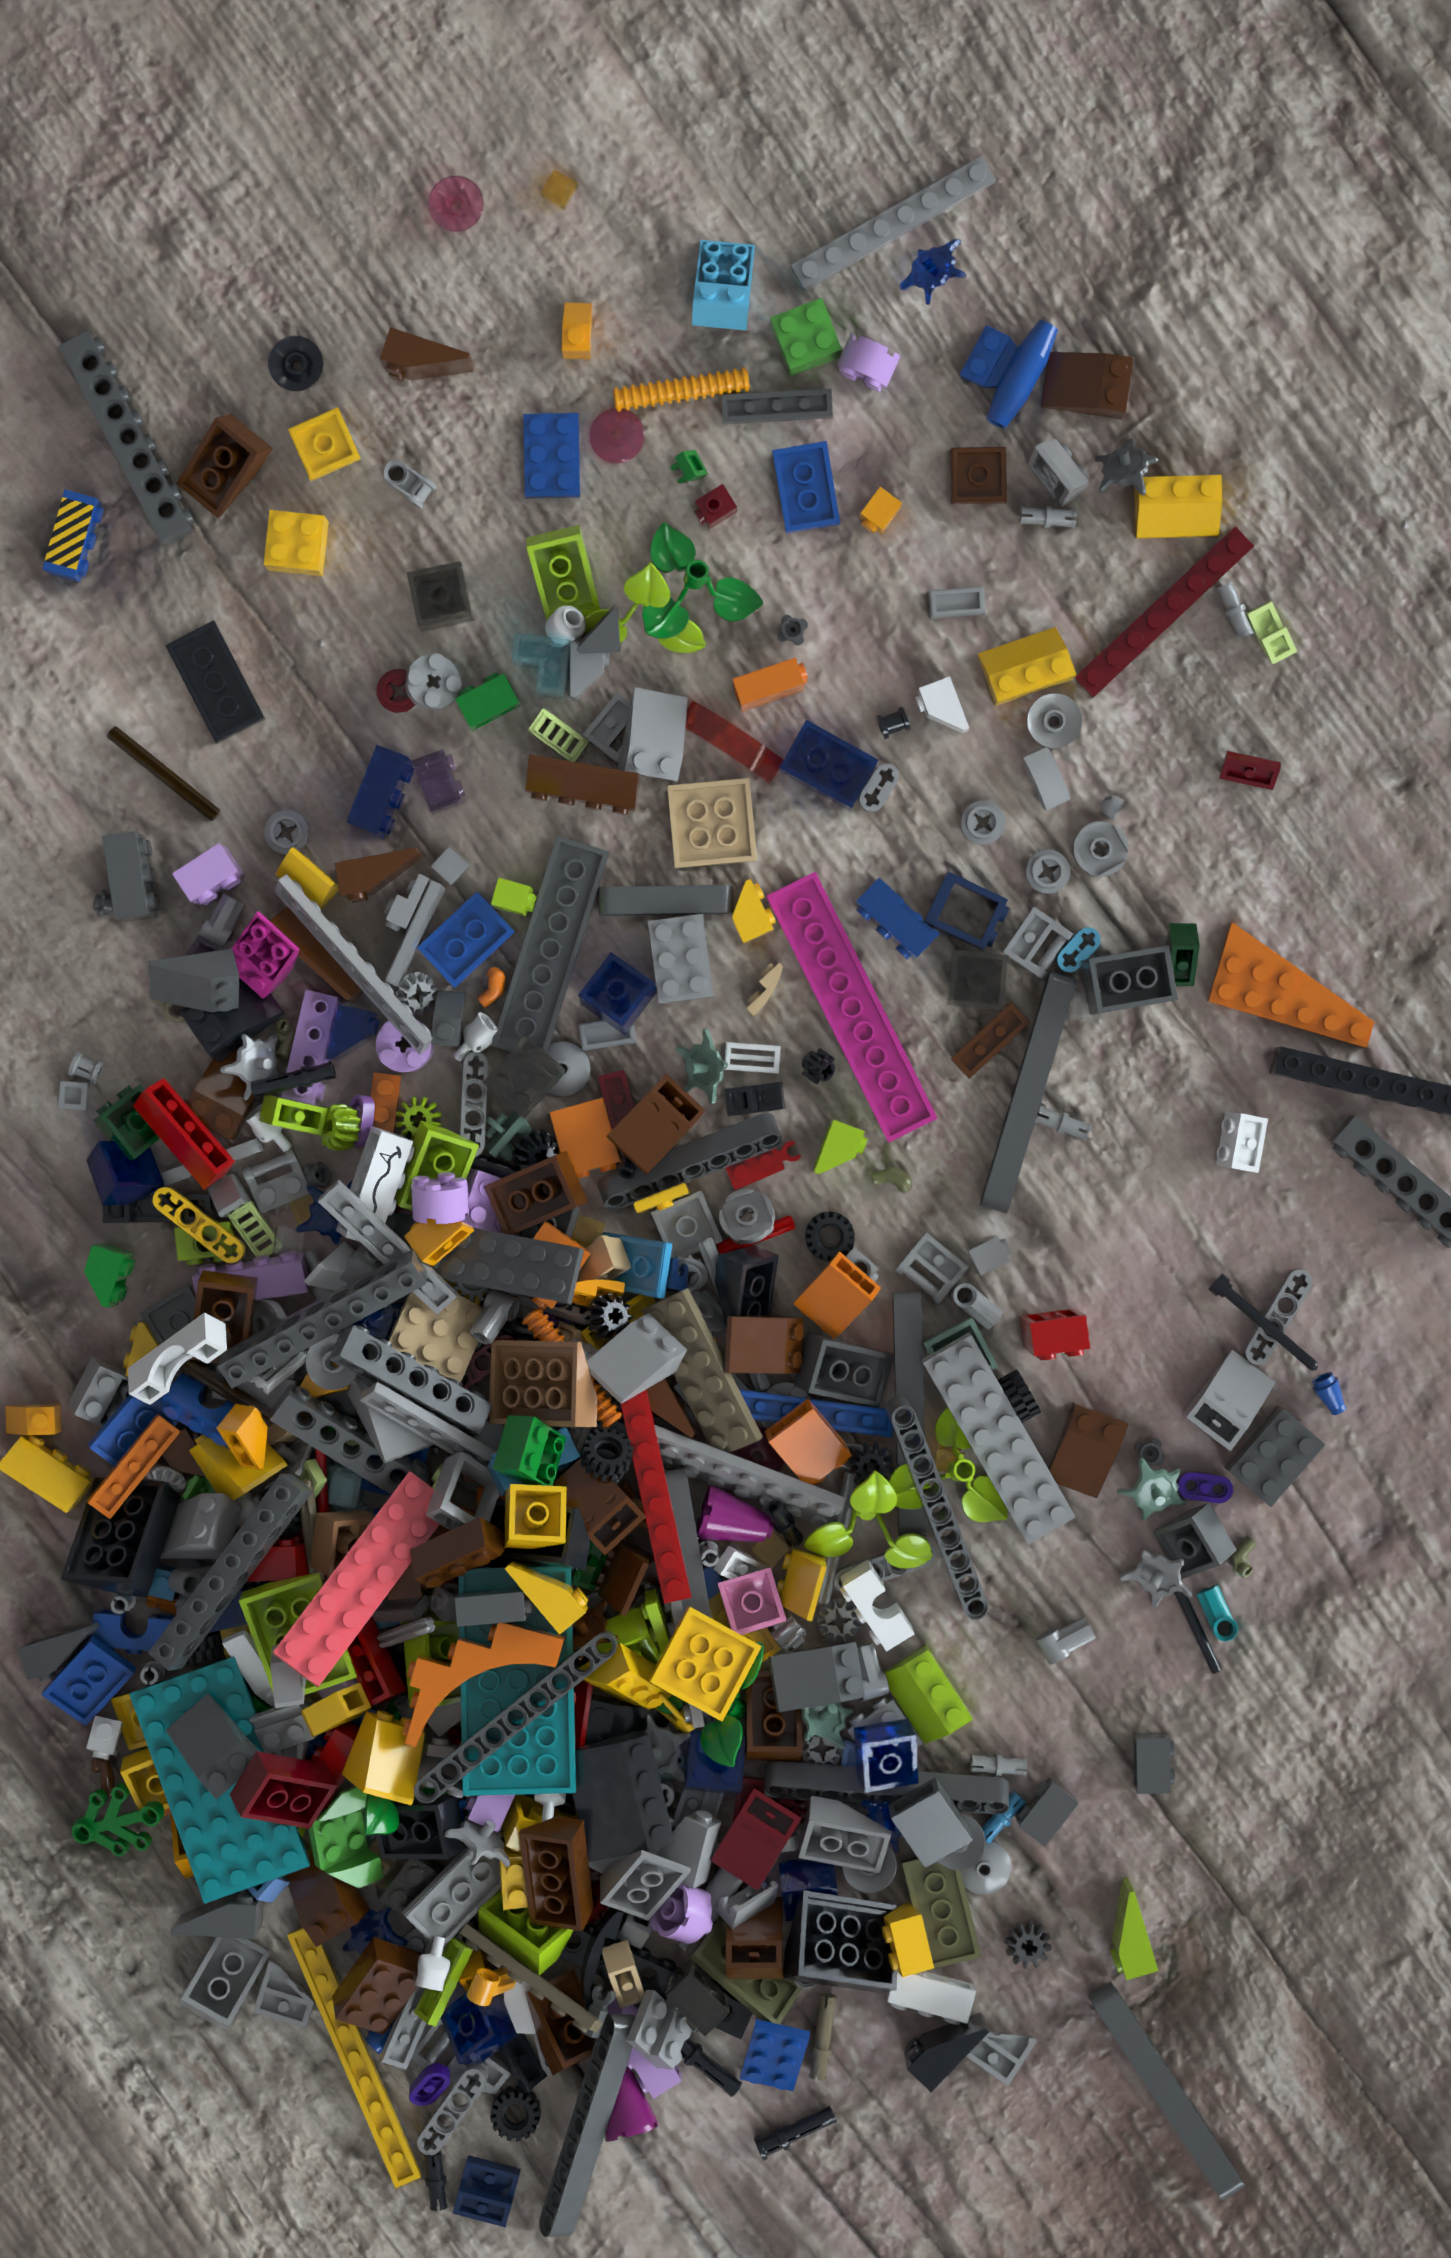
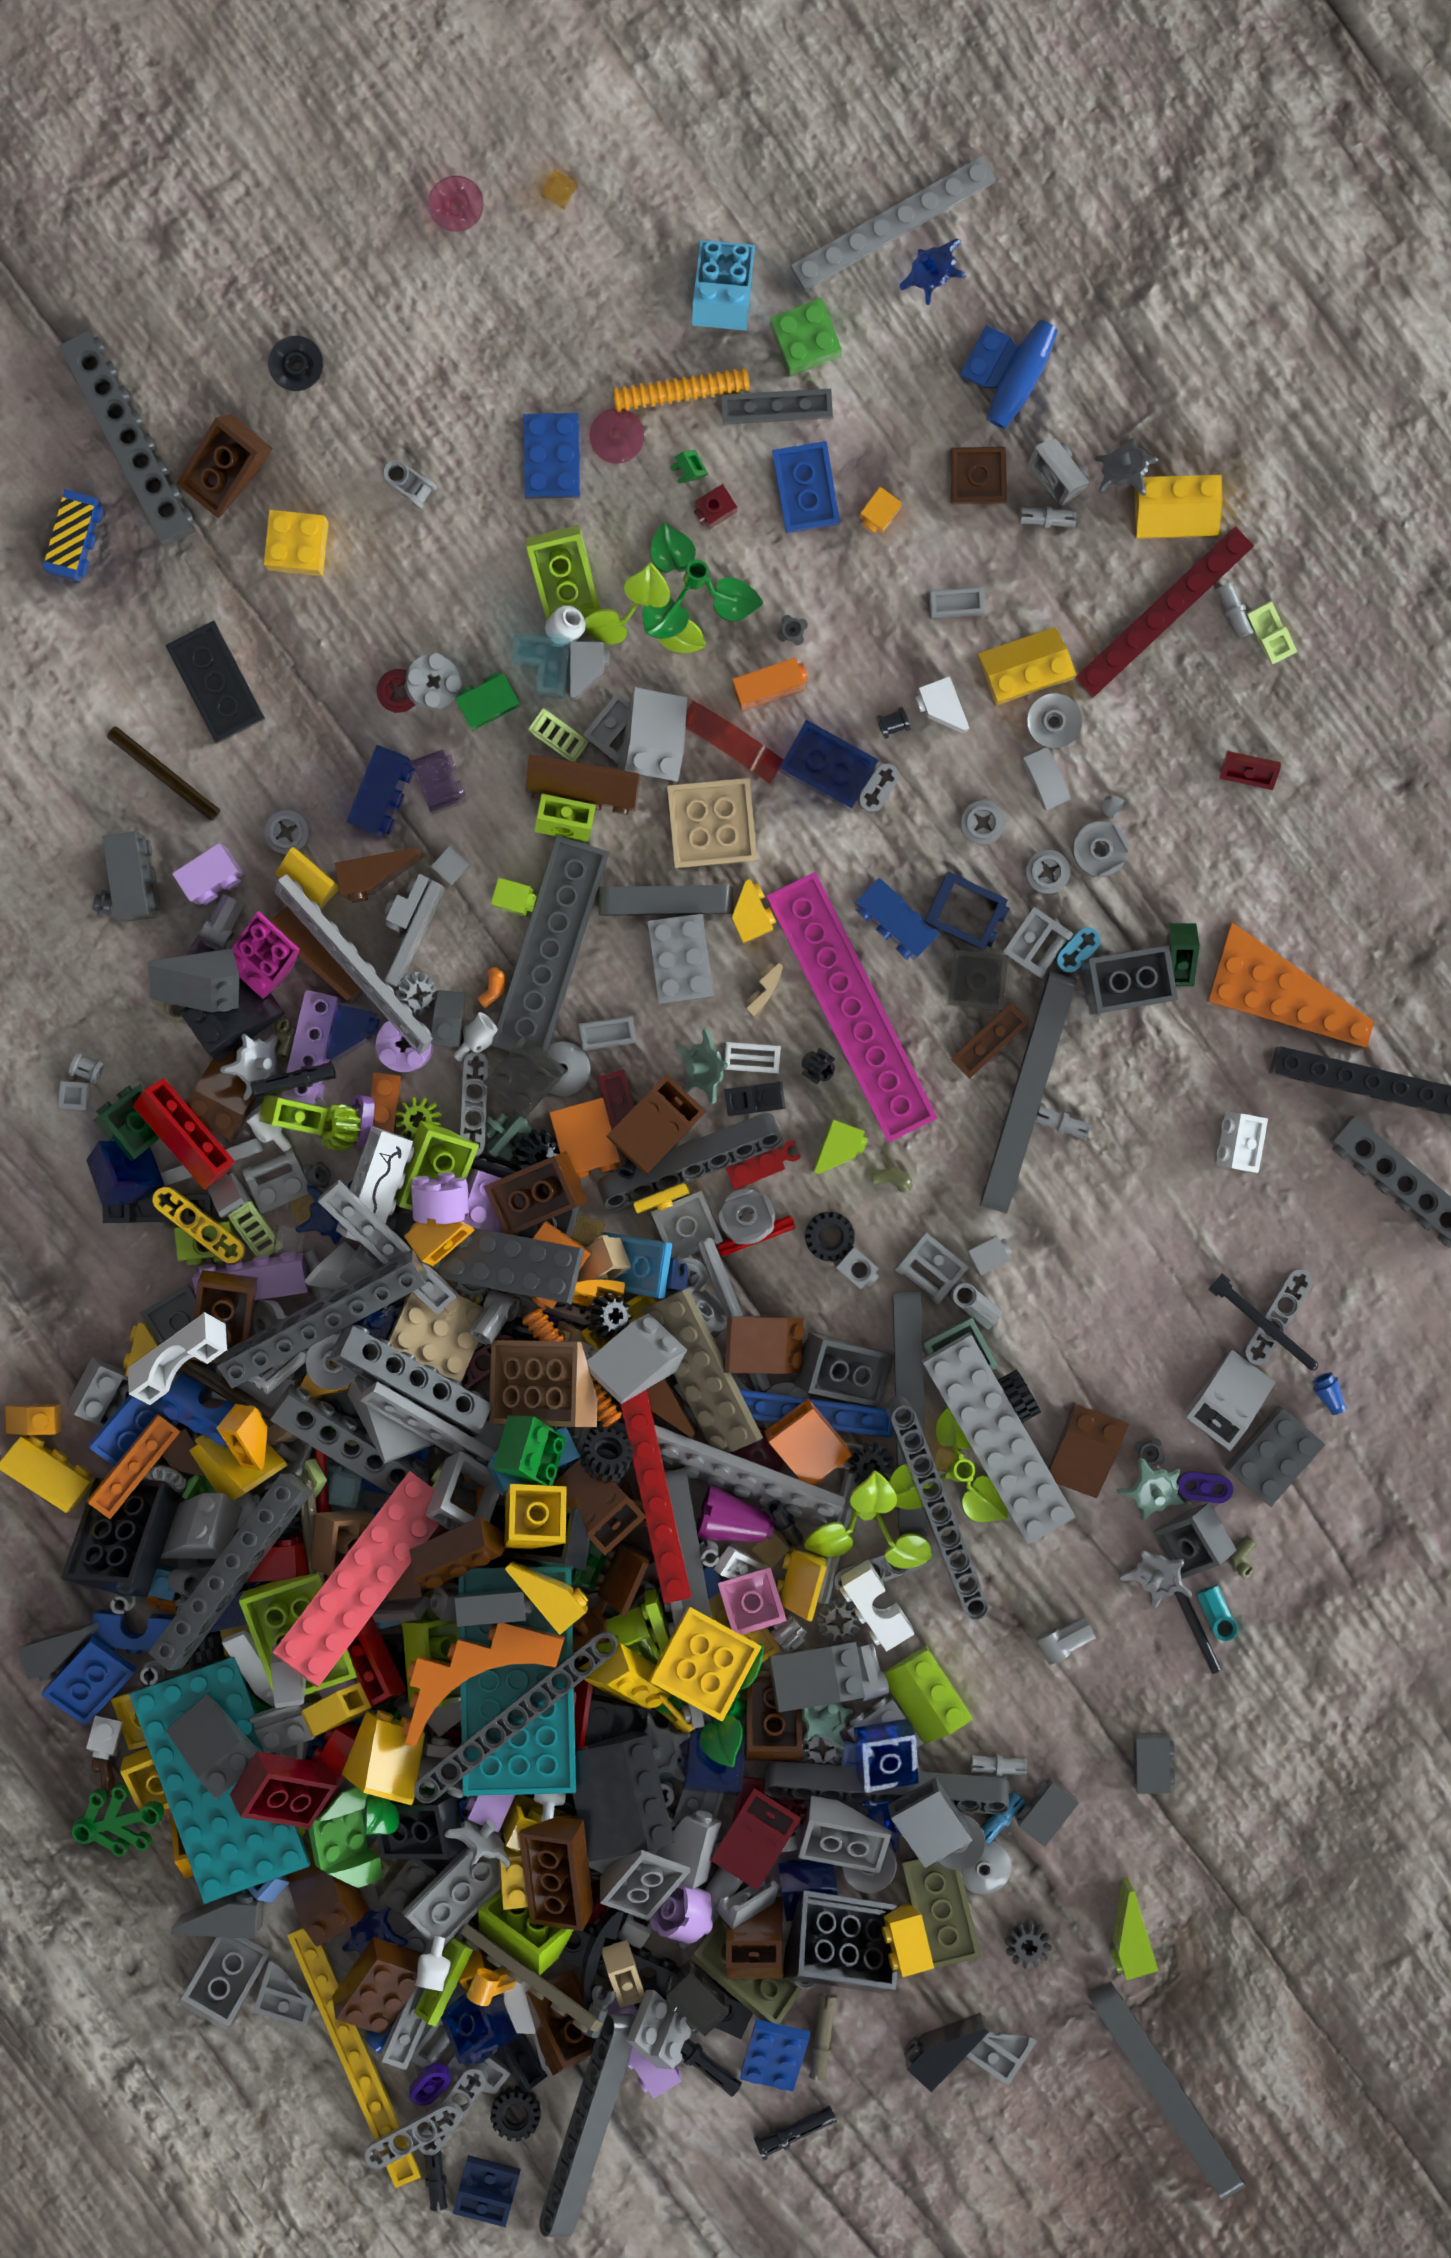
green slope [84,1243,136,1308] -> none
yellow plate [288,407,361,481] -> none
light grey axle [377,1617,436,1648] -> none
reddish brown slope [380,327,474,382] -> none
clear smoke brick [407,561,475,632] -> none
blue plate [417,892,515,988] -> none
light orange slope [562,302,592,359] -> none
dark grey slope [576,605,620,654] -> none
clear blue brick [578,952,657,1035] -> none
magenta cone [604,2066,659,2142] -> none
black slope [715,1245,779,1331] -> none
orange brick [793,1252,881,1340] -> none
lavender brick [837,333,901,392] -> none
white brick [886,1971,976,2025] -> none
red brick [1020,1308,1091,1360] -> none
reddish brown slope [1041,352,1134,419] -> none
none -> light grey beam [365,2101,463,2169]
none -> lime brick [534,794,596,843]

